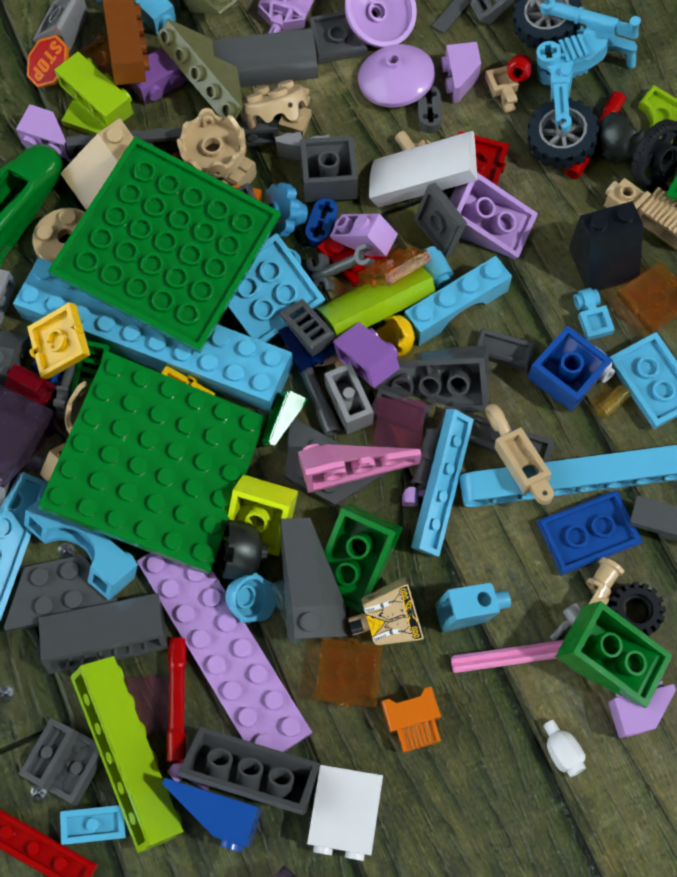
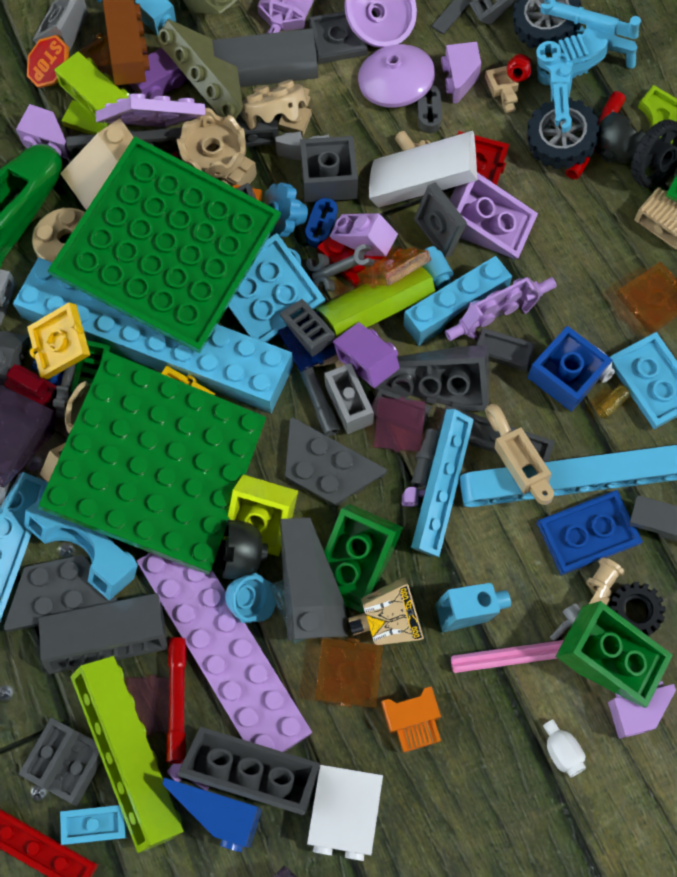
slope [260,391,308,447] -> none
bright pink wedge [298,444,422,493] -> none
yellow hair [376,315,415,357] -> none
black slope [569,201,643,291] -> none
medium azure plate [574,288,615,341] -> none
tan brick [604,178,651,212] -> none
none -> lavender plate [96,94,205,128]
none -> lavender plate [445,277,557,341]

